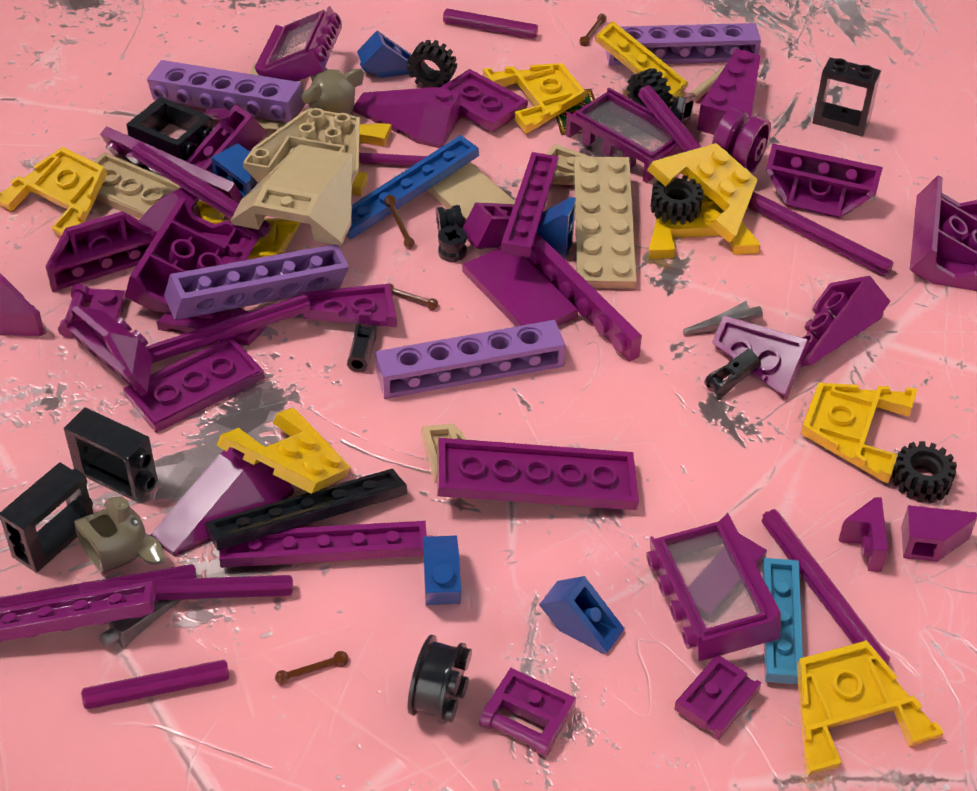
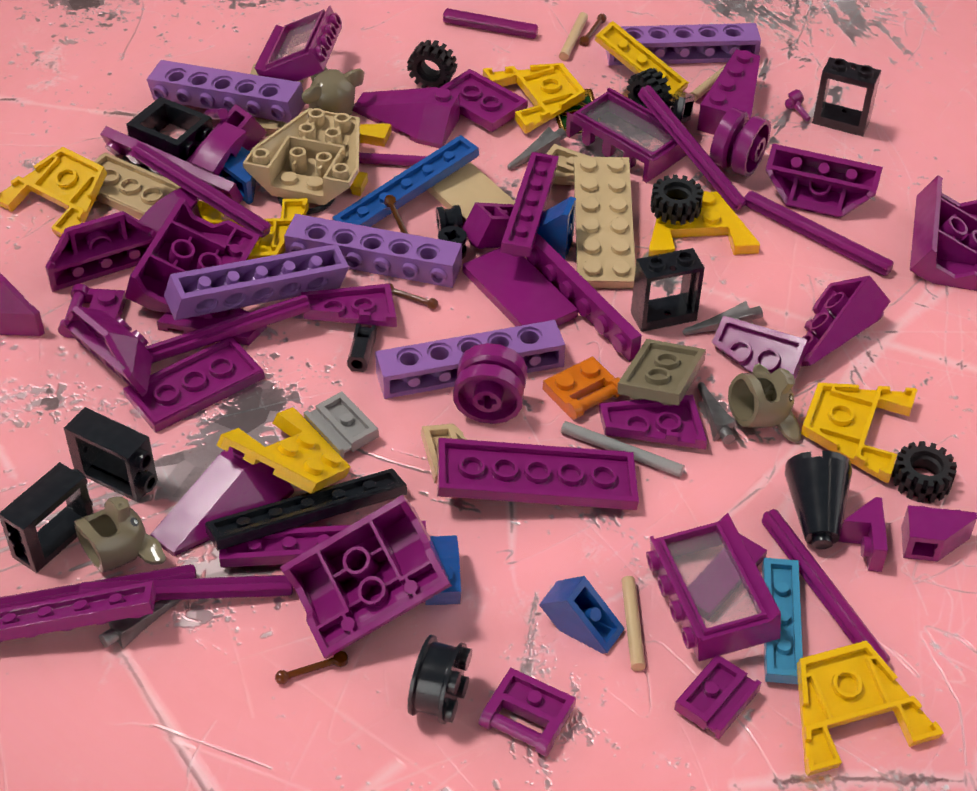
magenta axle [81,659,229,709] -> none
tan wedge [231,144,353,246] -> none
blue slope [357,30,411,78] -> none
yellow wing [647,143,758,243] -> none
black bar [704,348,761,398] -> none
none -> magenta slope [191,122,249,176]
none -> magenta piece [280,495,452,659]
none -> medium lavender brick [284,214,462,288]
none -> light grey plate [304,391,379,458]
none -> magenta wheel [453,343,527,424]
none -> flat silver piece [507,127,567,170]
none -> orange plate [543,356,622,420]
none -> tan bar [559,12,588,61]
none -> light grey bar [561,421,685,477]
none -> magenta wing [599,394,707,450]
none -> dark tan plate [618,339,706,406]
none -> tan bar [621,576,645,671]
none -> black window [631,248,705,332]
none -> flat silver piece [698,382,736,444]
none -> dark tan piece [728,363,801,442]
none -> magenta hand [785,89,811,122]
none -> black cone [785,451,852,549]

